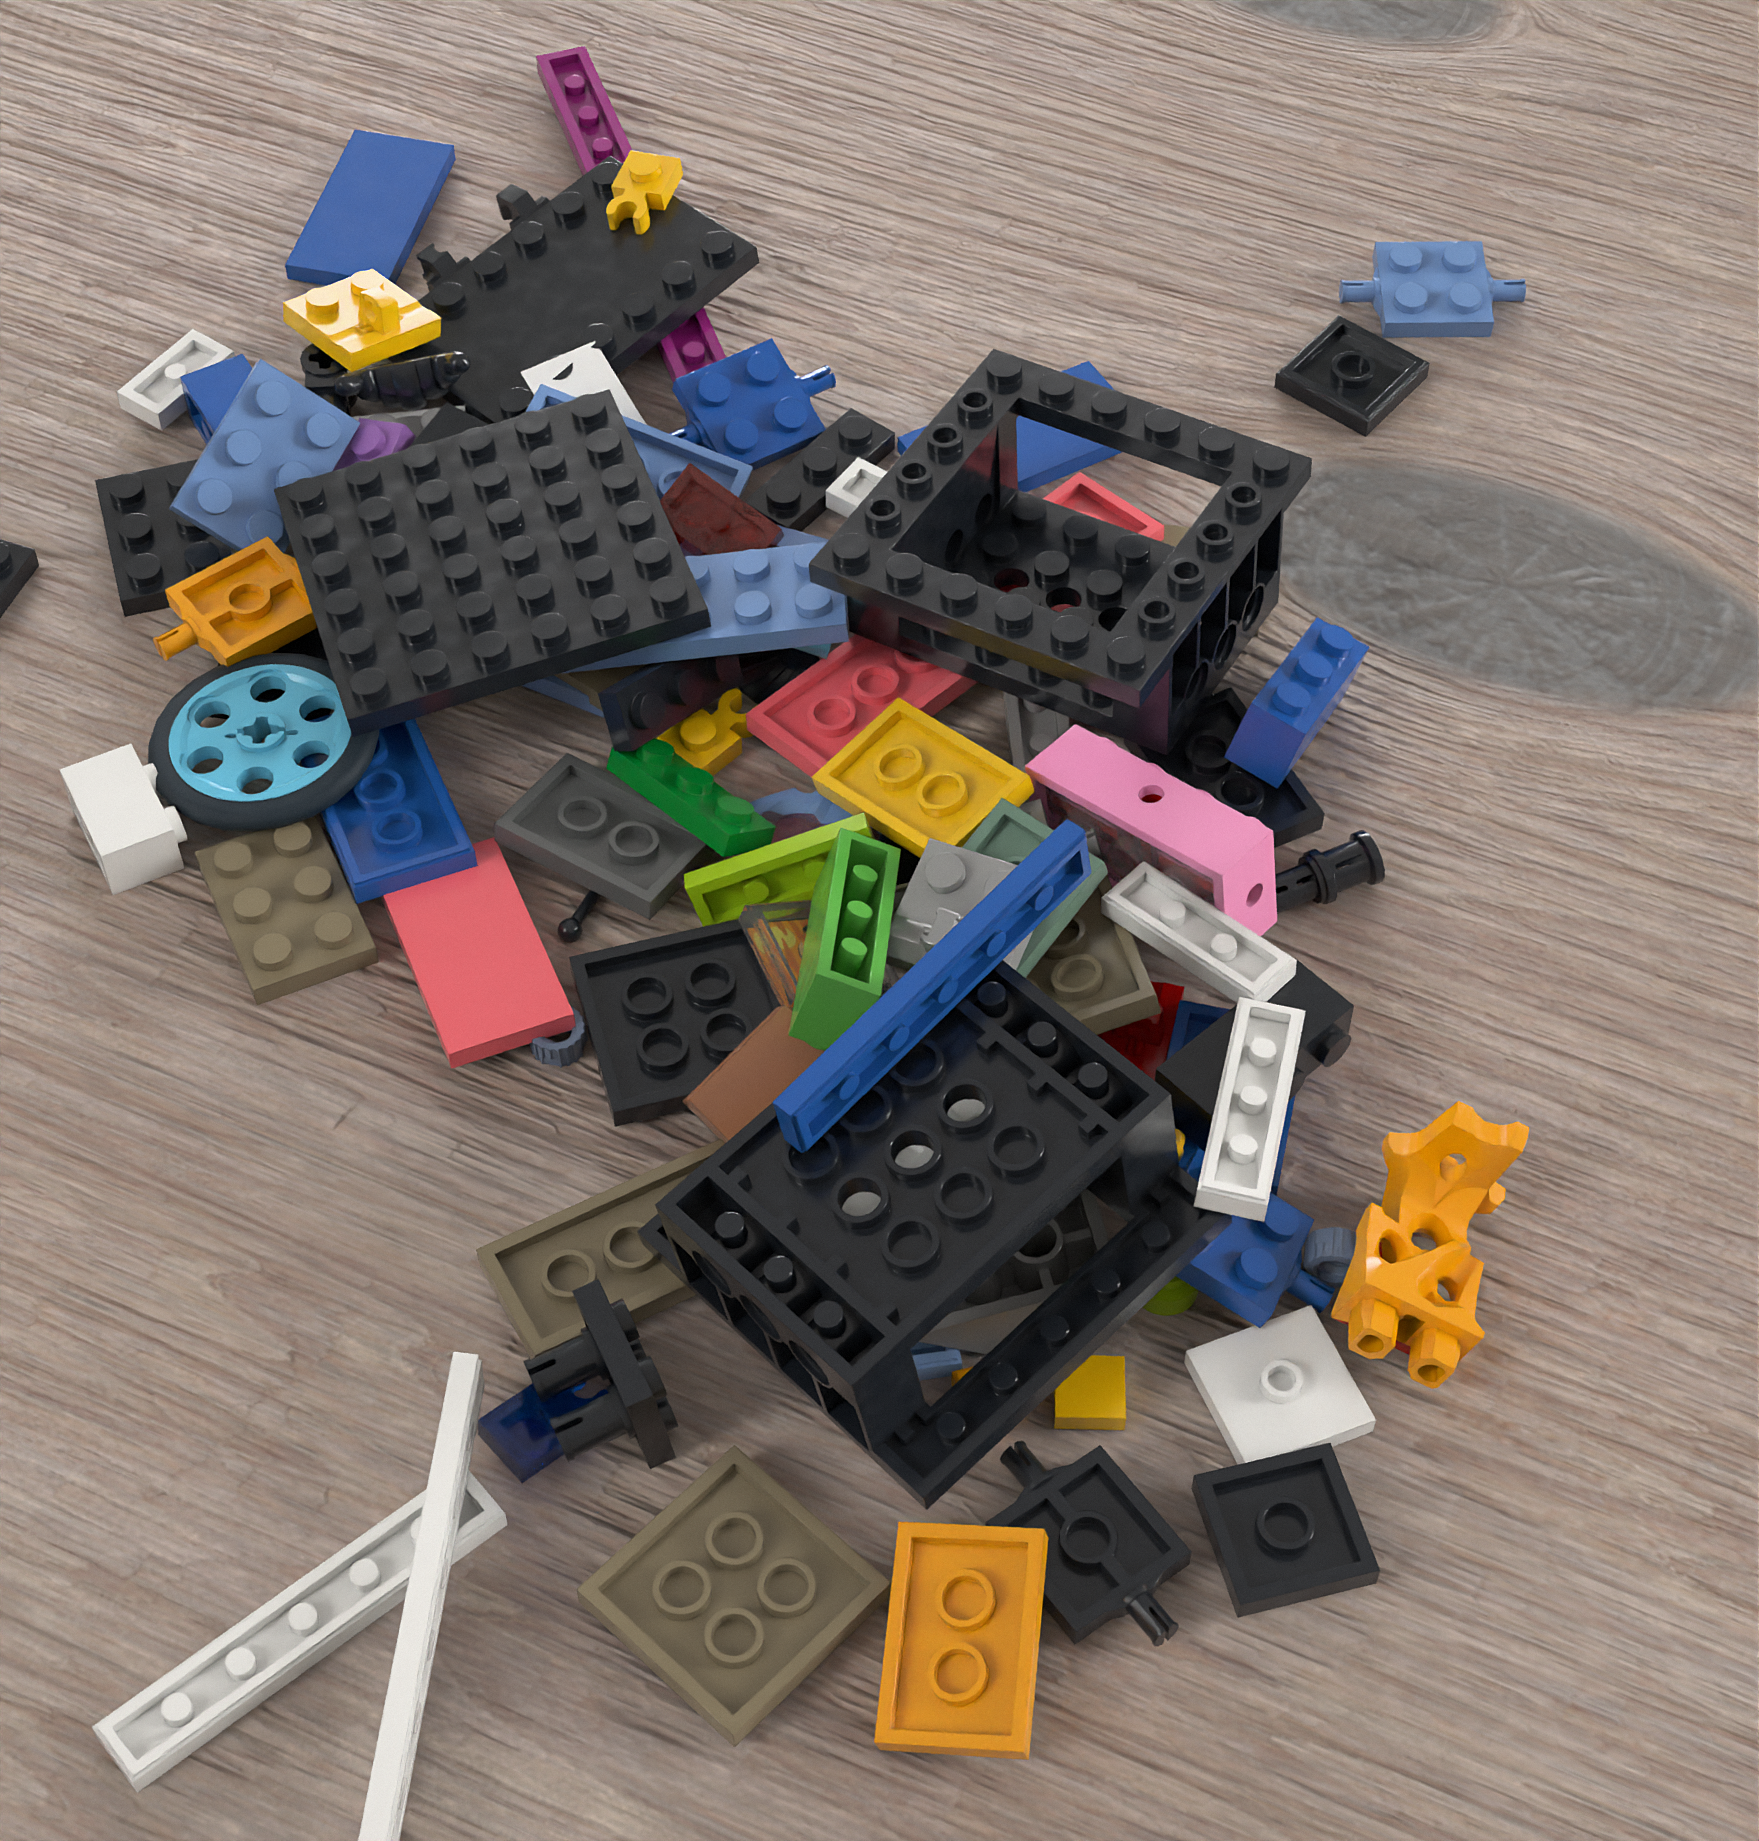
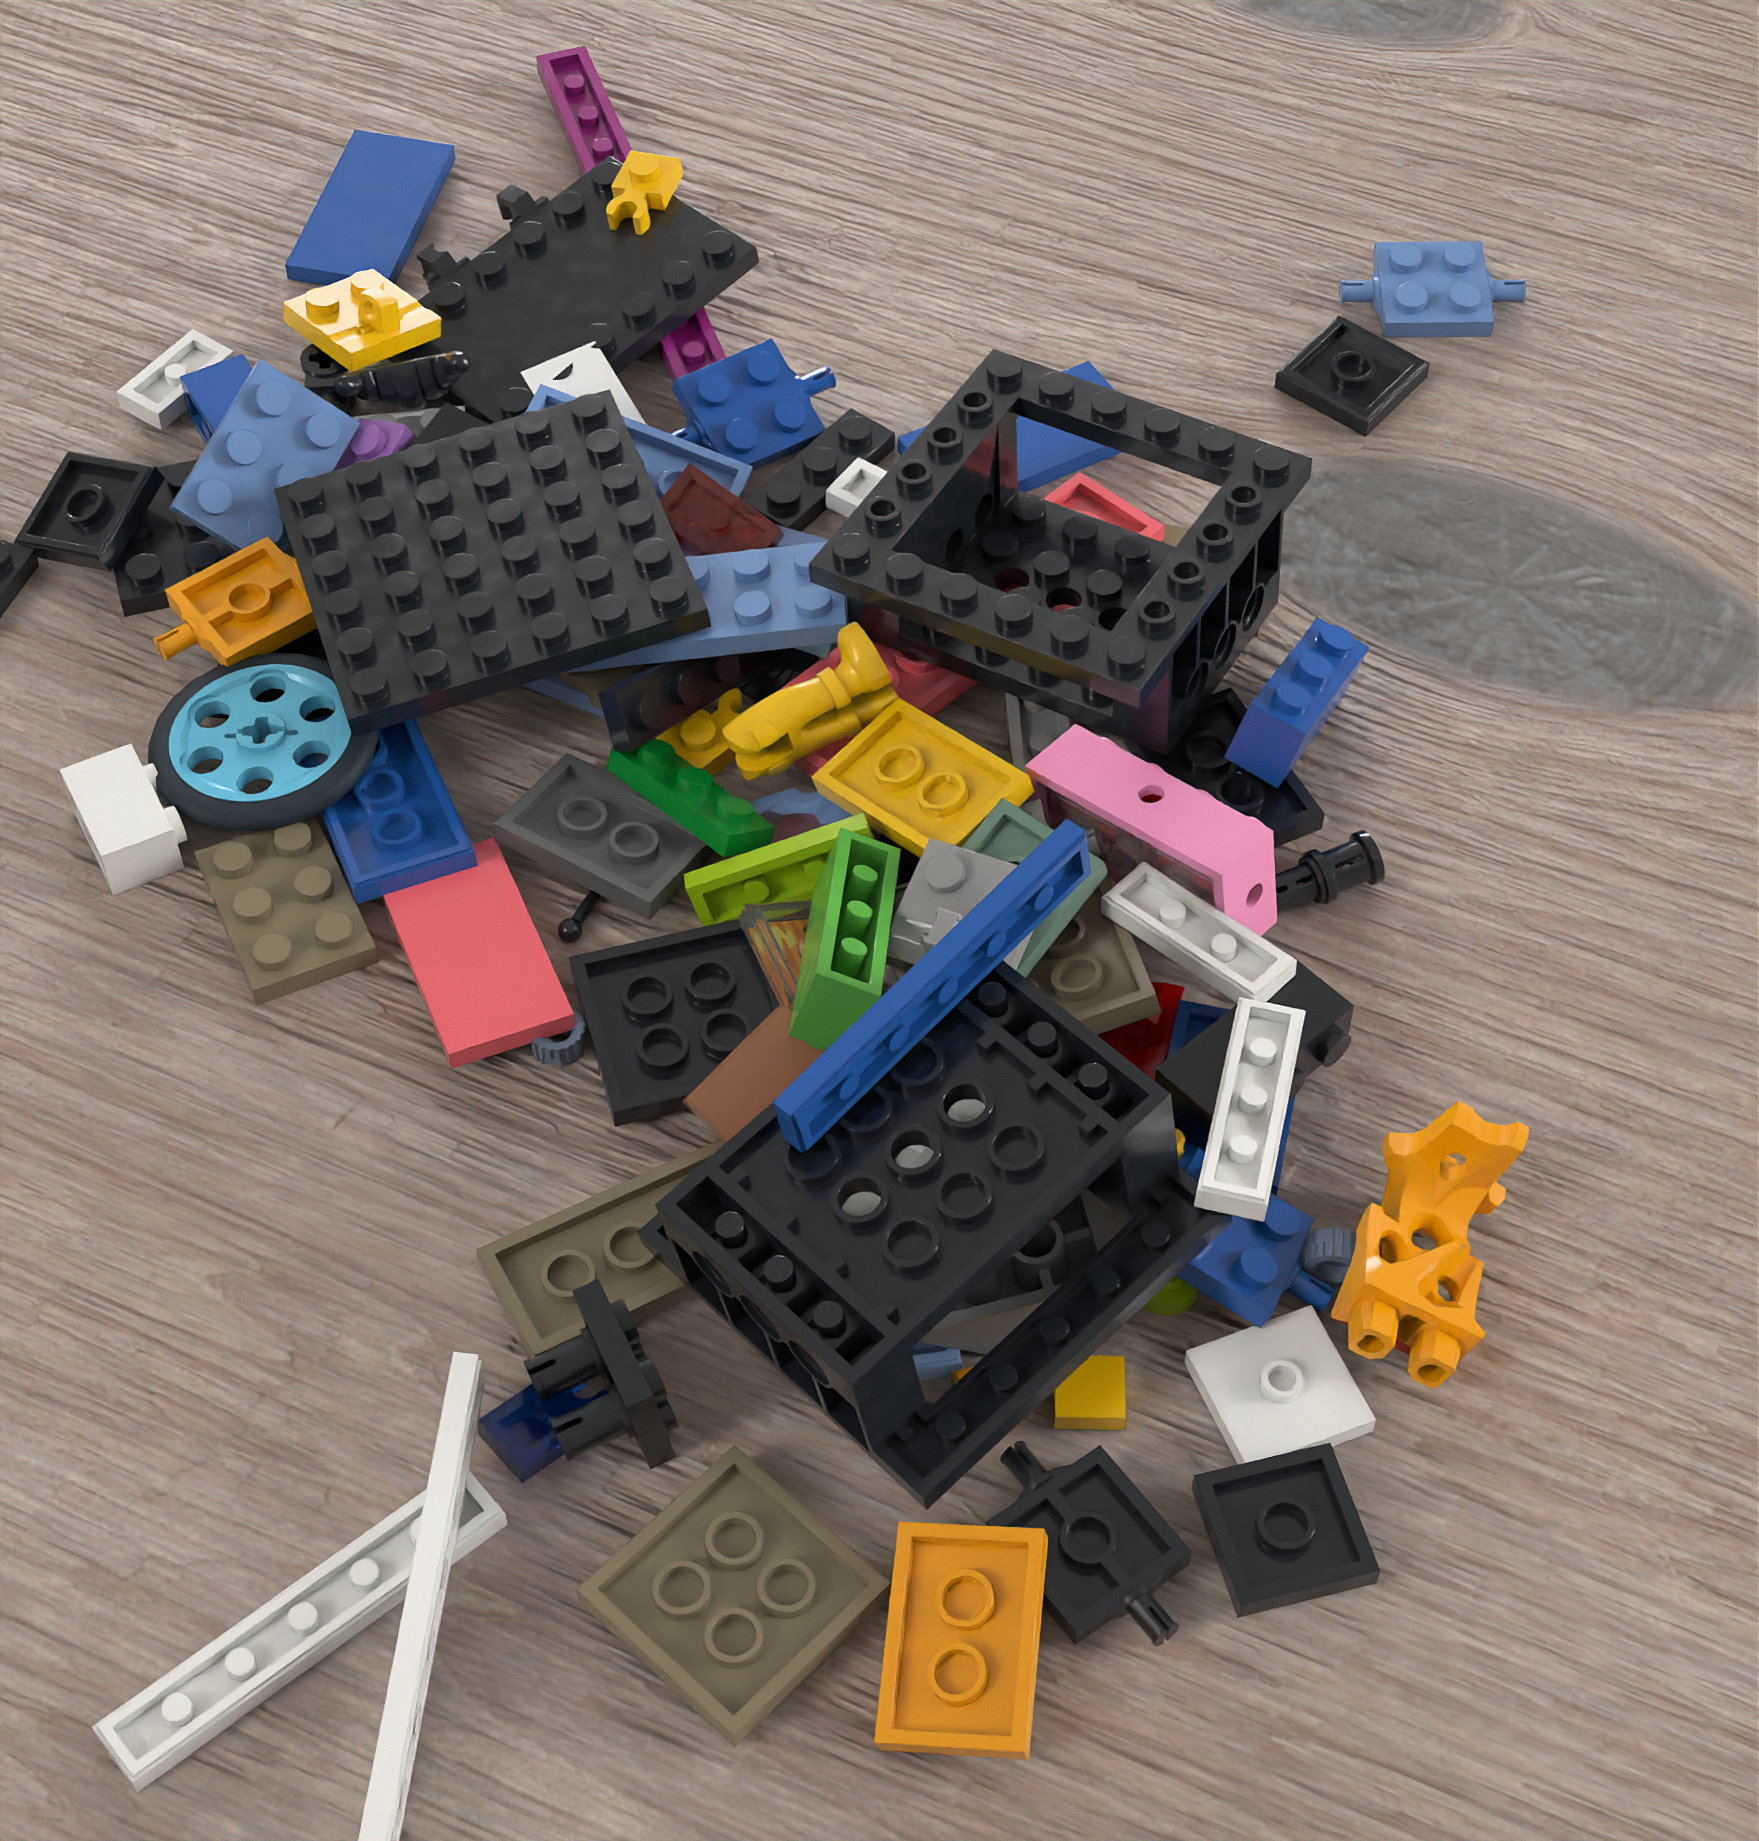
none -> black tile [13,451,165,572]
none -> yellow piece [722,622,898,780]

